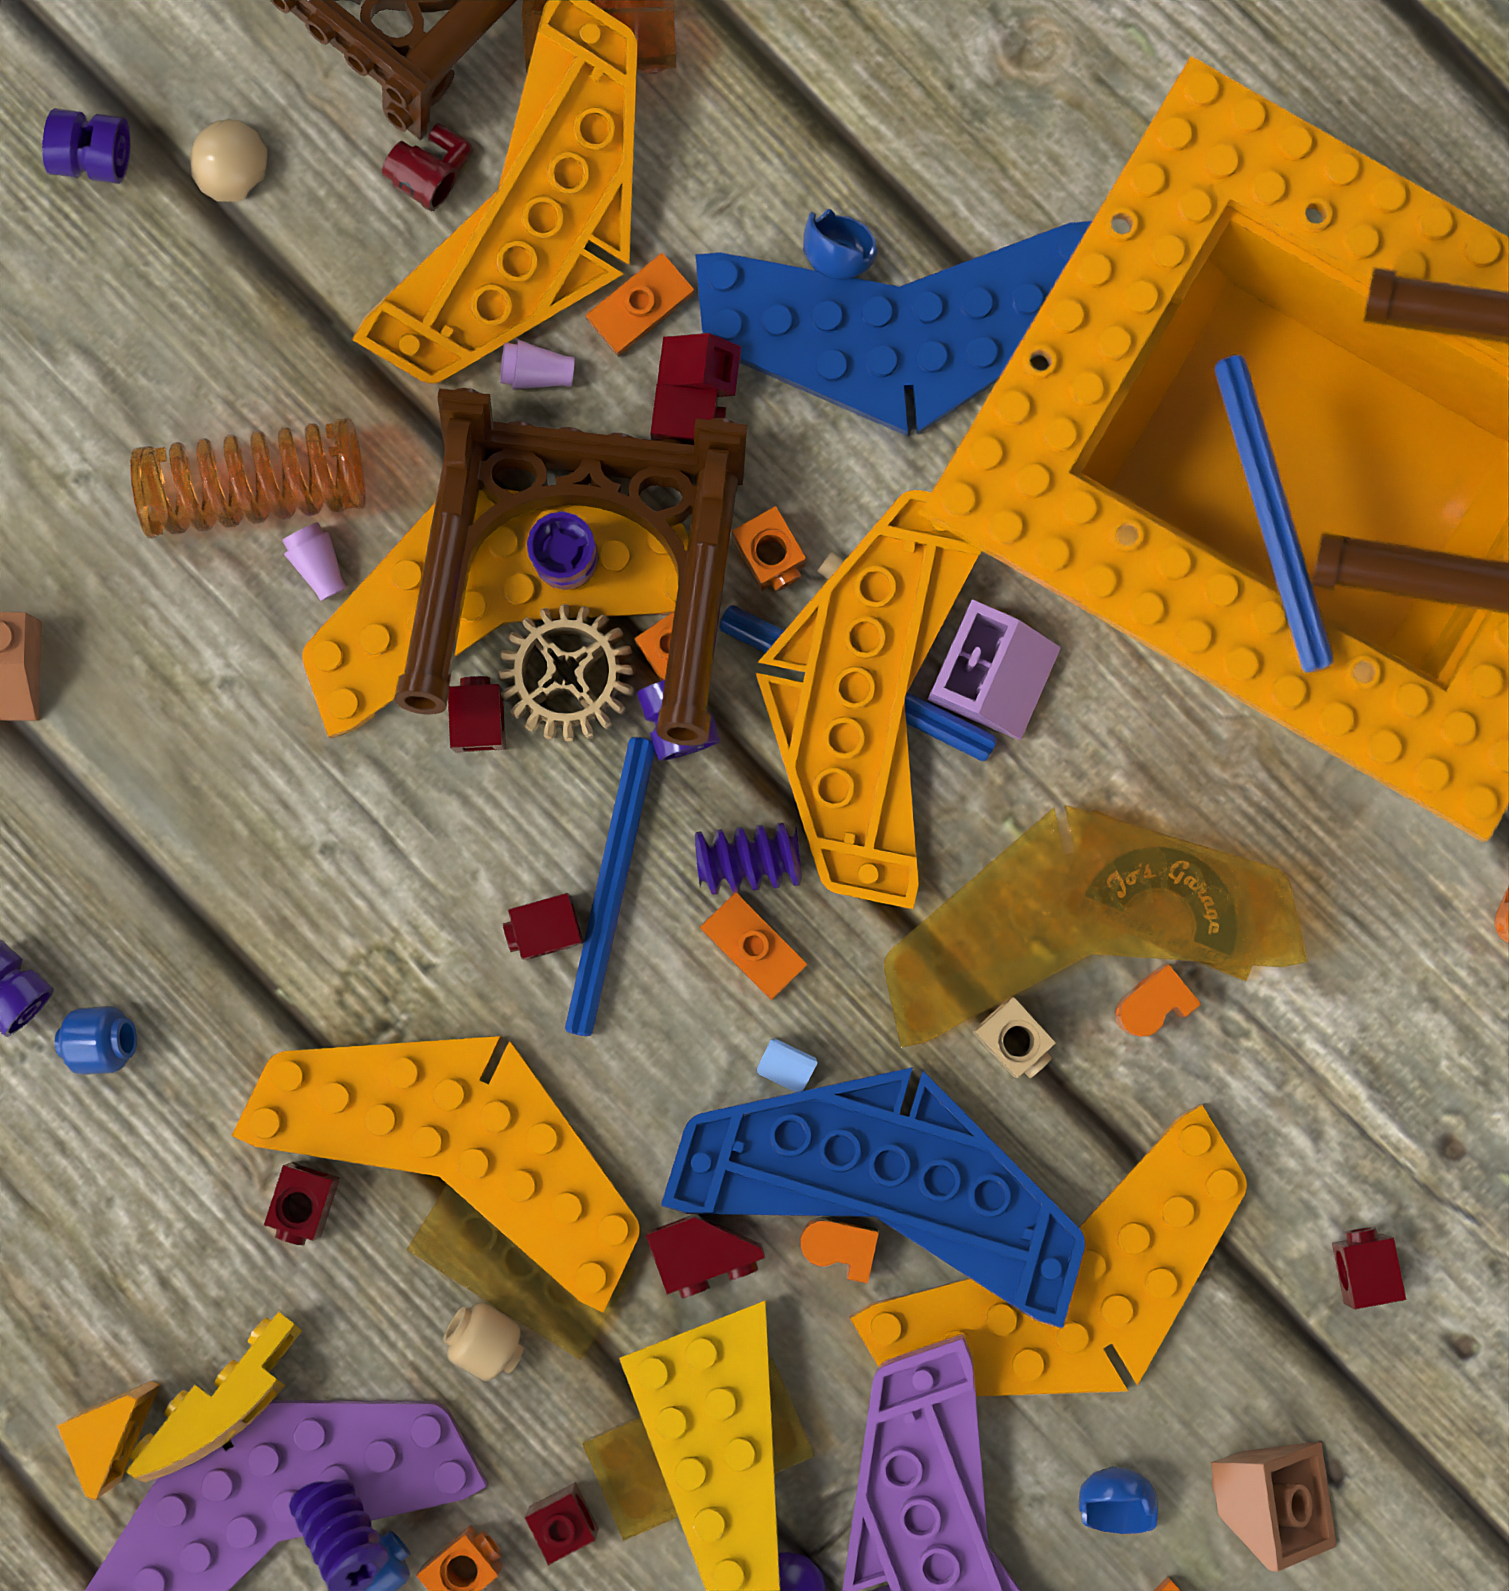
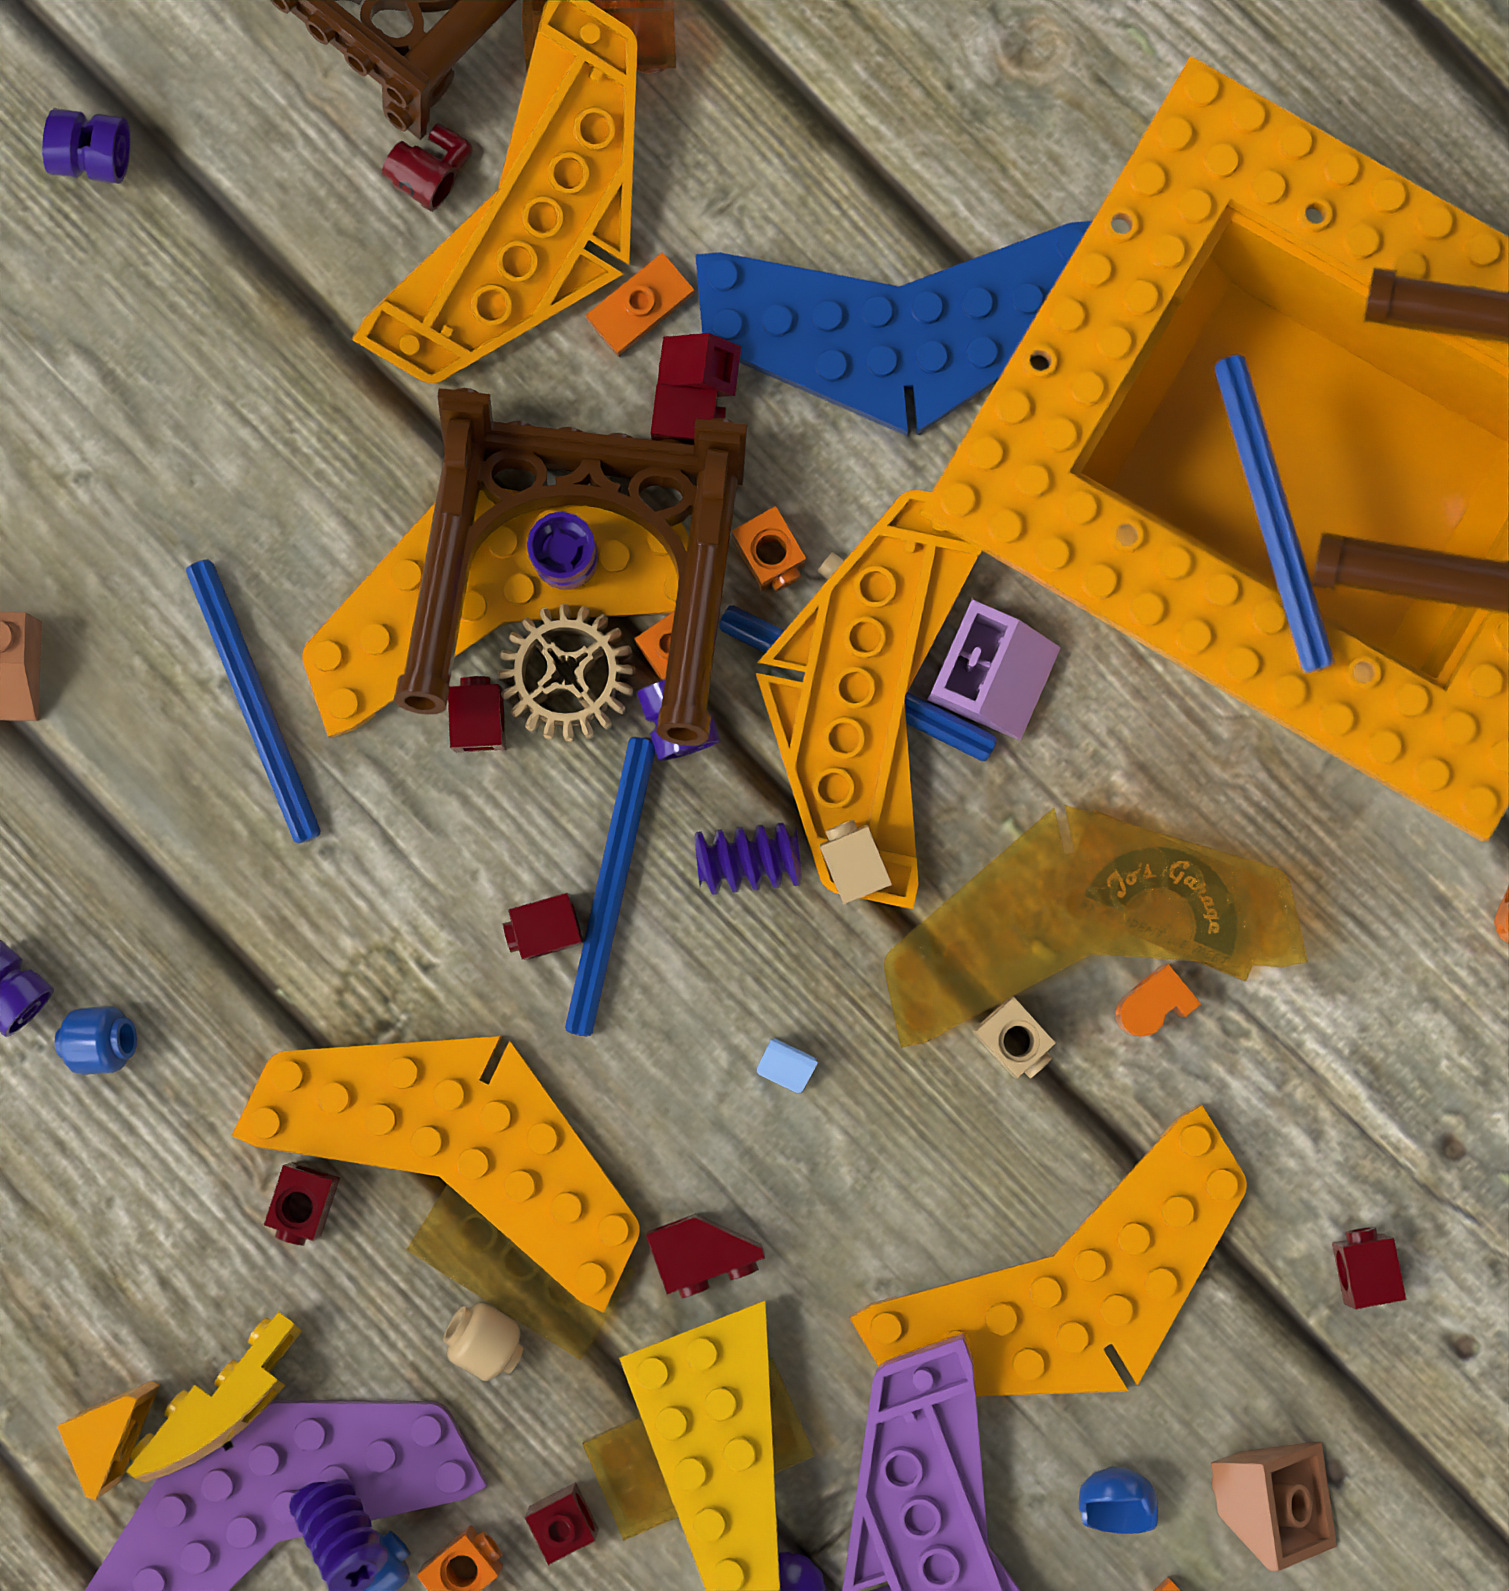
clear orange piece [130,418,366,539] -> none
tan hair [190,119,268,202] -> none
lavender cone [282,522,347,602] -> none
lavender cone [500,340,574,390] -> none
blue wing [661,1067,1085,1328] -> none
orange plate [699,892,808,1000] -> none
orange leg [800,1218,879,1284] -> none
blue hair [803,209,878,279] -> none
none -> blue axle [186,559,321,844]
none -> tan brick [820,820,892,904]

